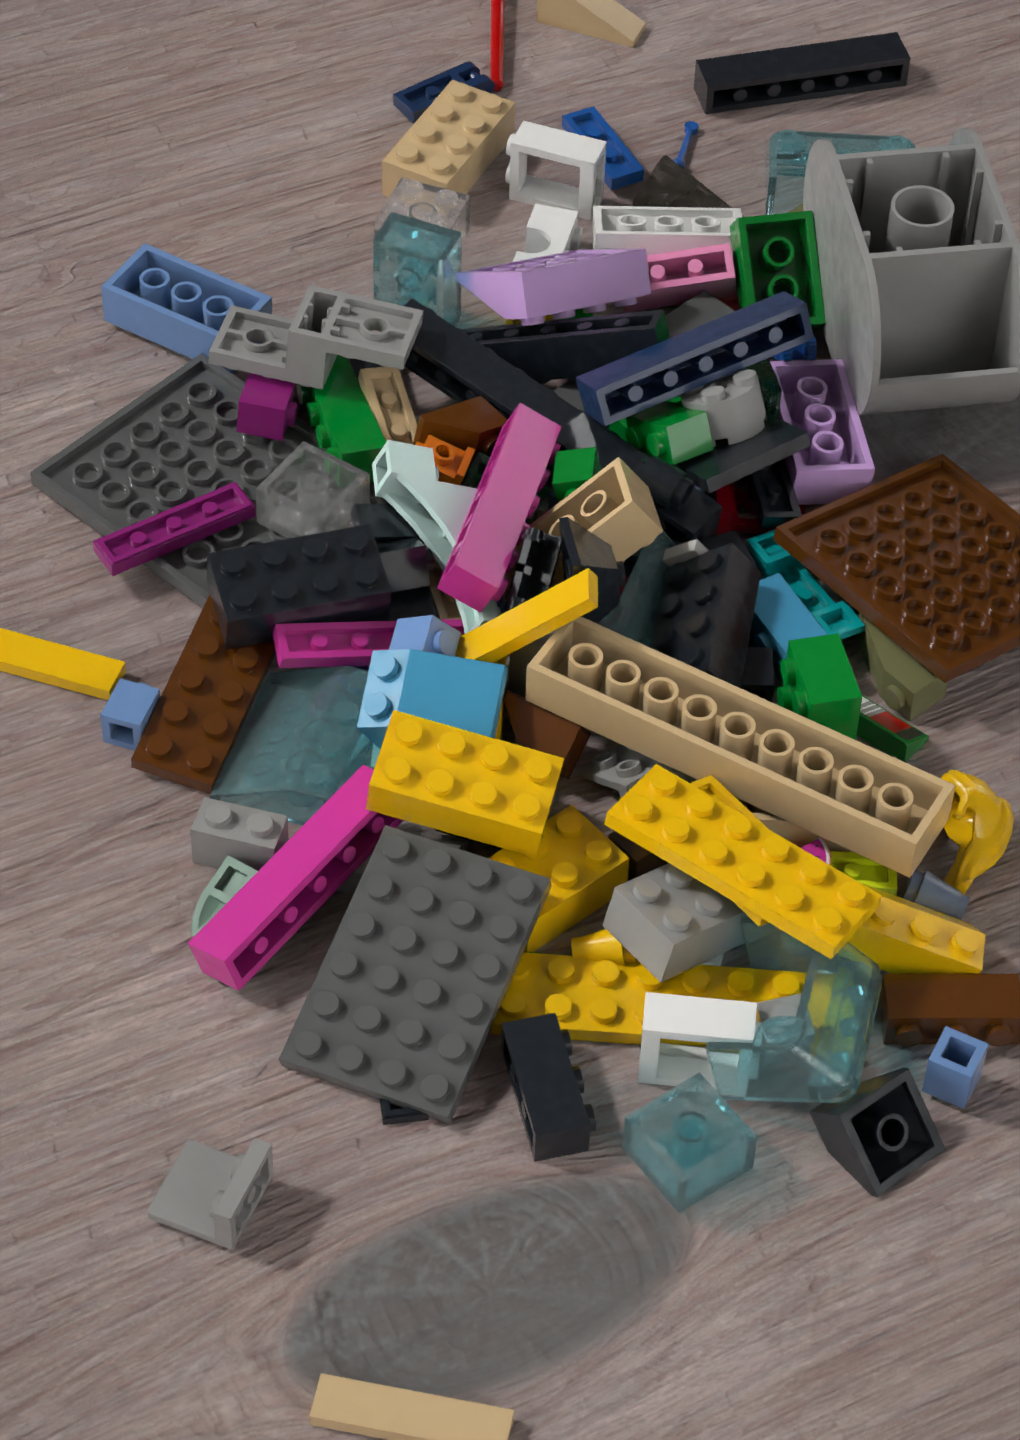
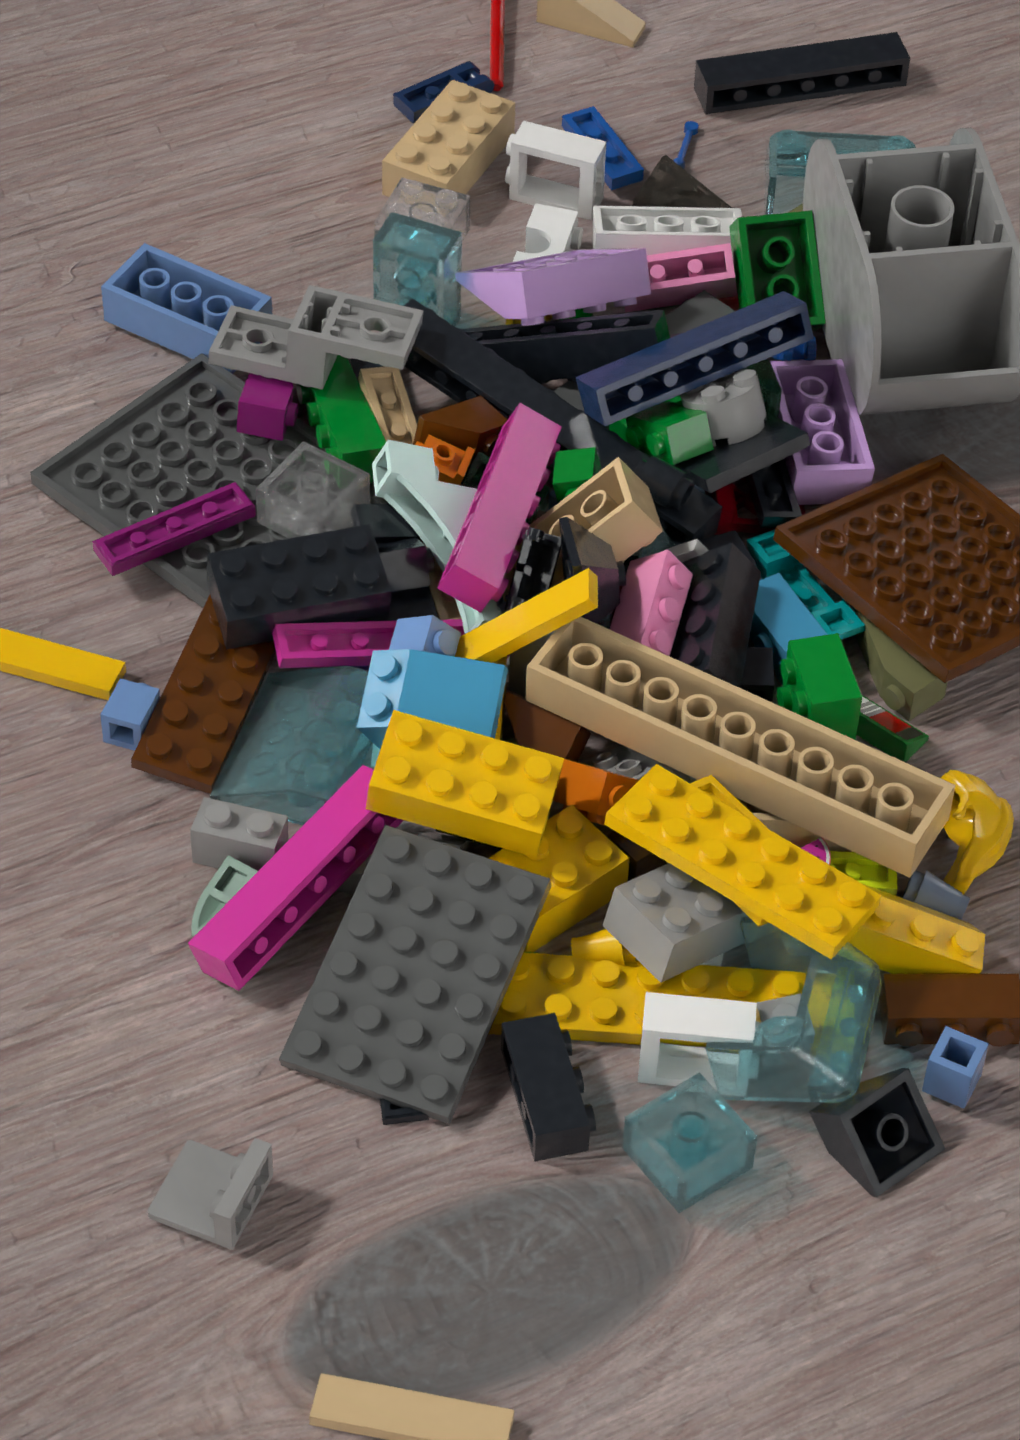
none -> orange brick [553,759,639,826]
none -> bright pink brick [610,550,693,656]

